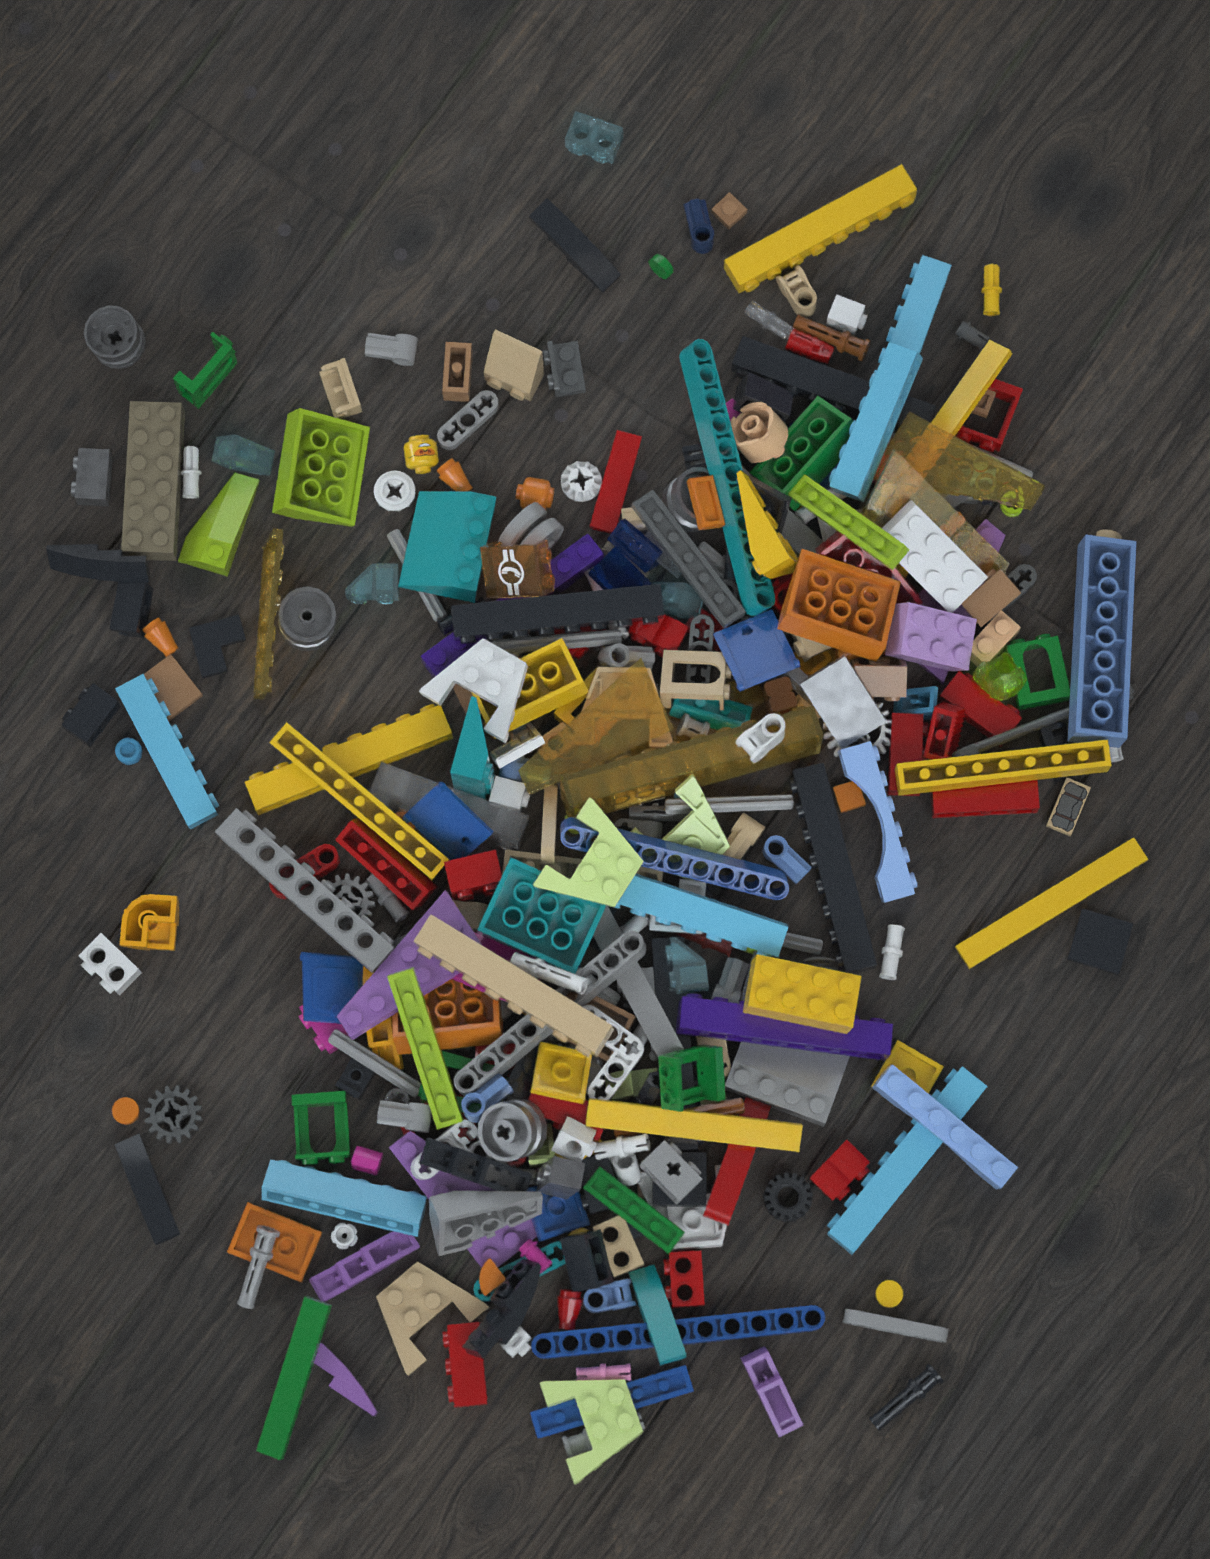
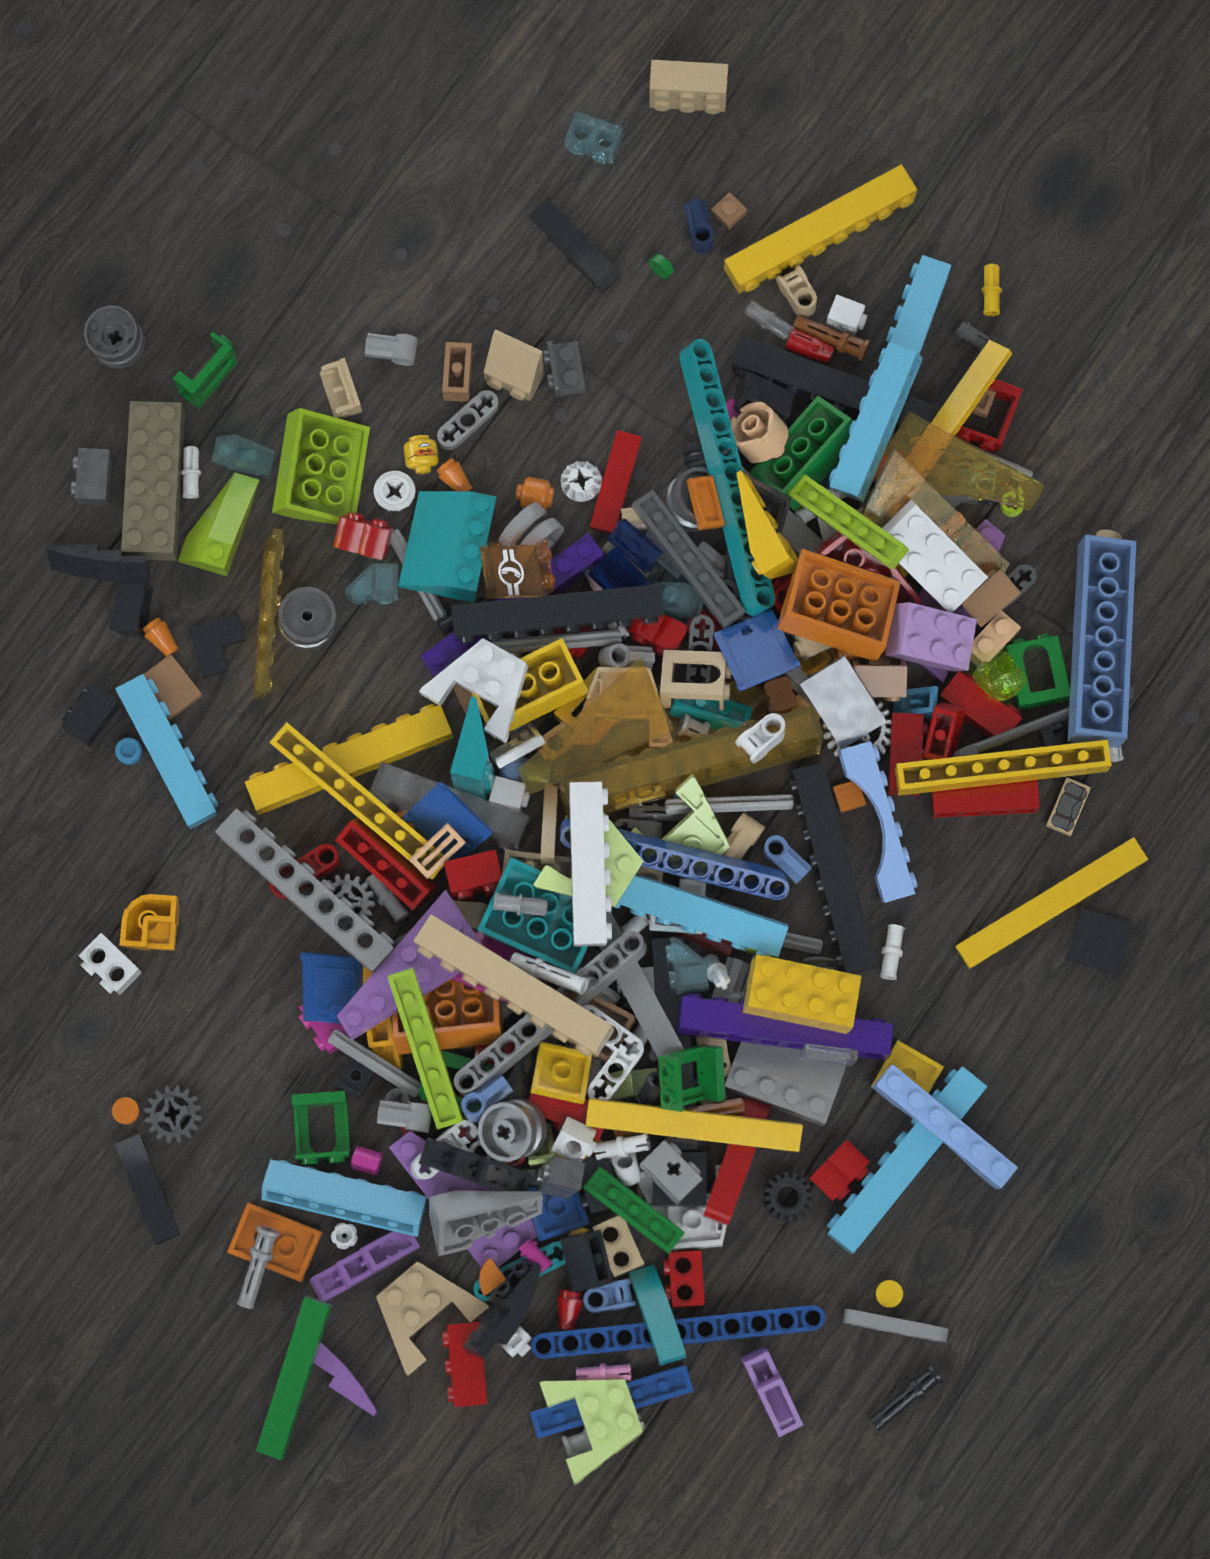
none -> red brick [333,512,393,560]
none -> light nougat tile [409,823,466,879]
none -> light grey axle [493,893,548,916]
none -> white brick [569,782,612,946]
none -> tan brick [649,60,728,114]
none -> white axle [702,954,731,990]
none -> clear tile [800,1044,858,1066]

